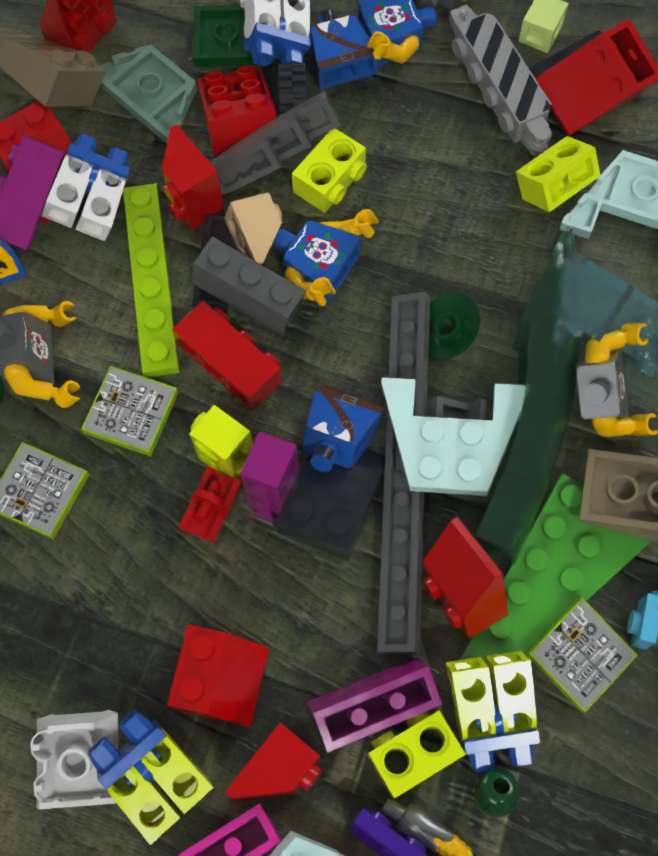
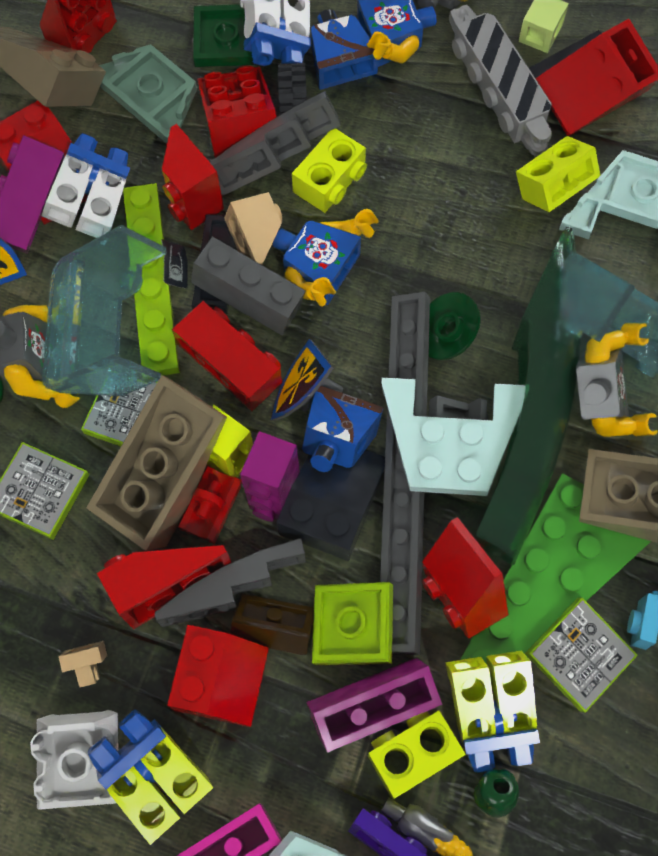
red slope [225,723,322,801] -> none
none -> clear light blue windscreen [42,225,166,396]
none -> tan tile [59,641,107,688]
none -> dark tan slope [86,375,227,551]
none -> red slope [96,545,231,629]
none -> dark grey slope [155,538,306,627]
none -> black sticker [161,239,188,289]
none -> dark brown slope [231,593,314,655]
none -> shield [271,339,343,421]
none -> lime tile [312,582,393,665]

